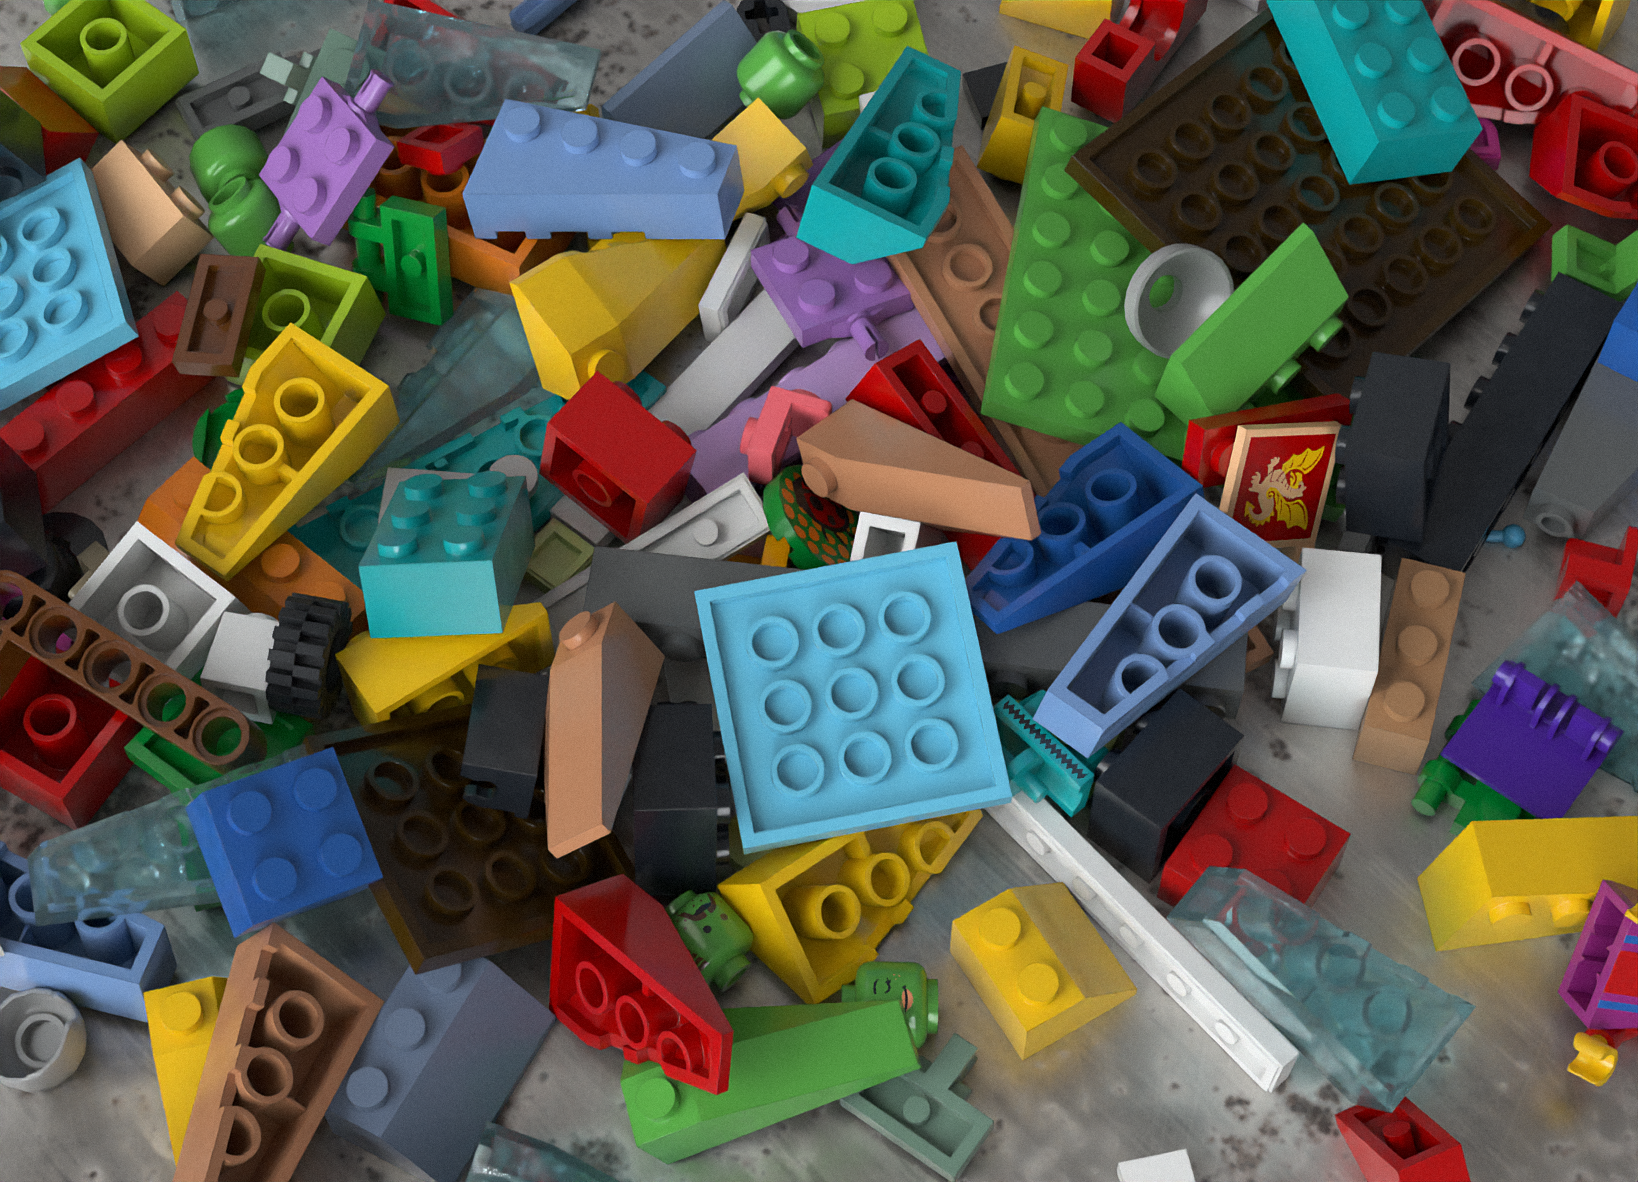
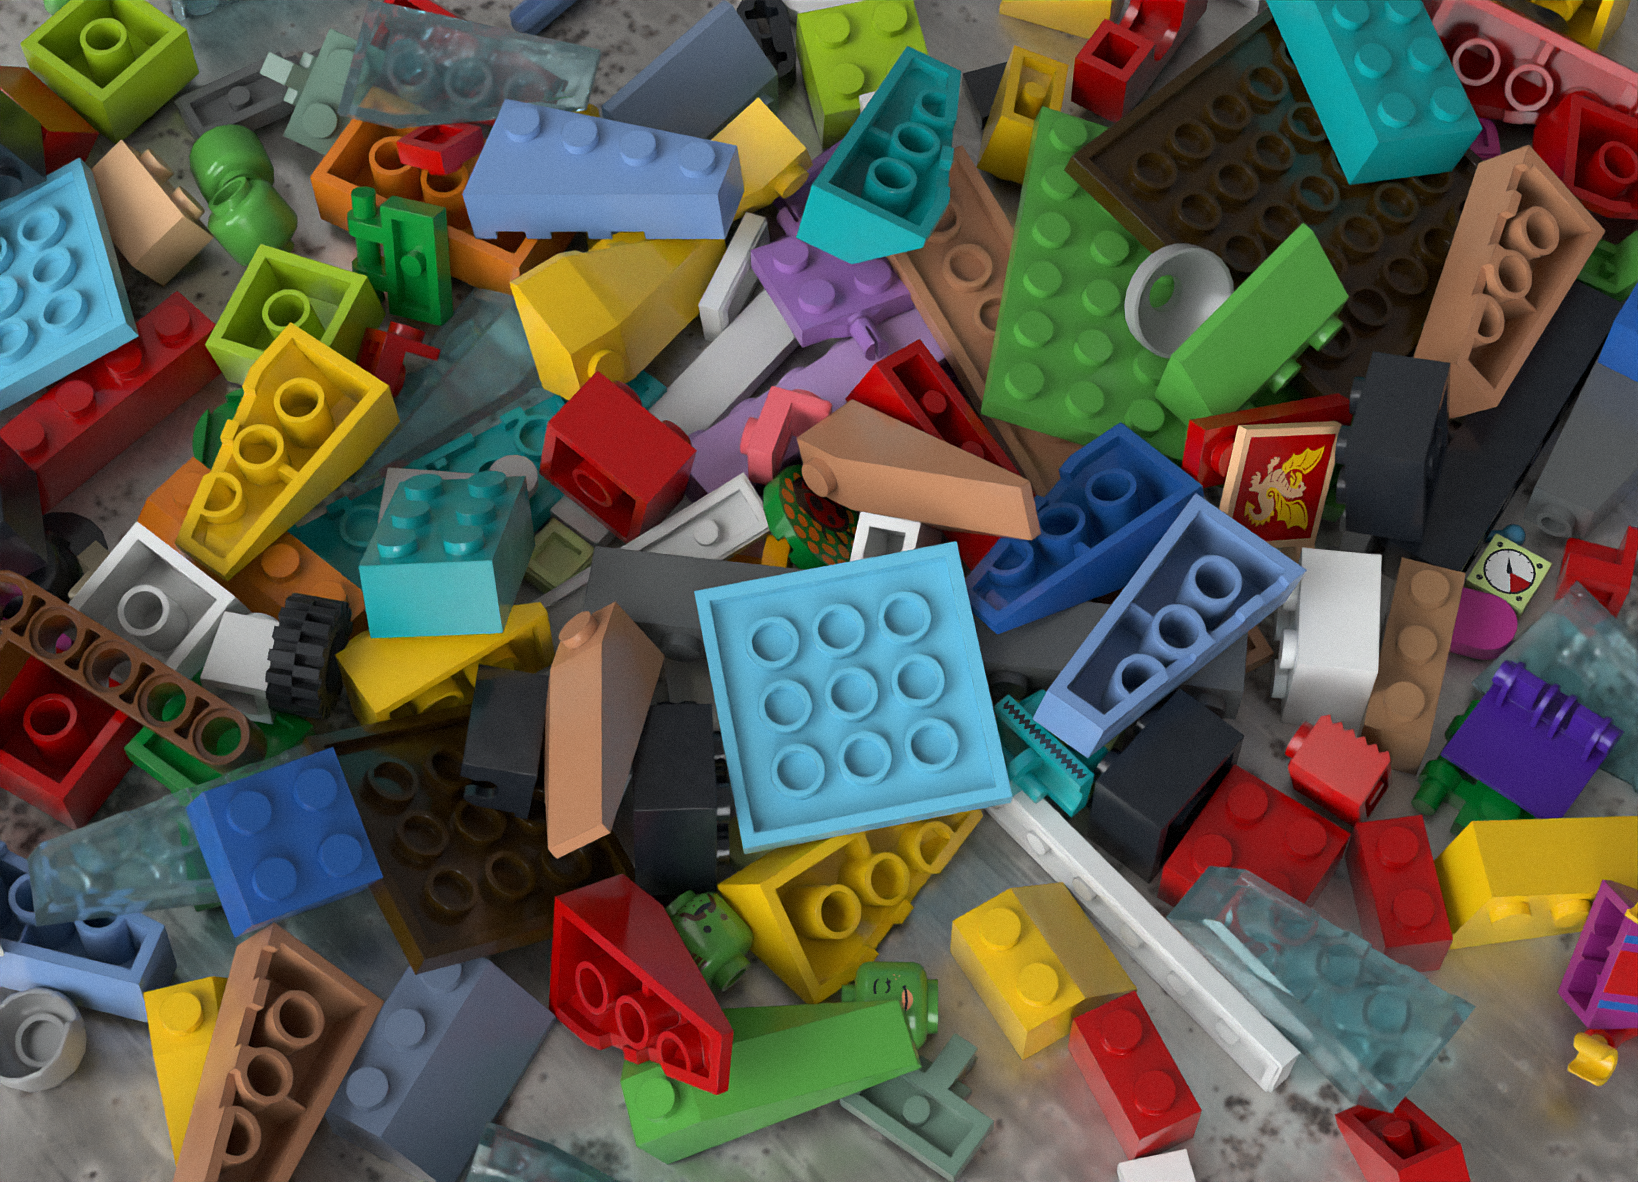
reddish brown plate [172,254,266,378] -> none
medium lavender plate [259,69,395,251] -> none
bright green head [737,29,825,120] -> none
none -> red bracket [355,321,441,399]
none -> red brick [1068,990,1202,1160]
none -> red brick [1285,714,1393,827]
none -> red brick [1344,815,1453,978]
none -> nougat wedge [1413,145,1605,419]
none -> dark pink tile [1449,587,1518,660]
none -> tile [1463,533,1553,621]

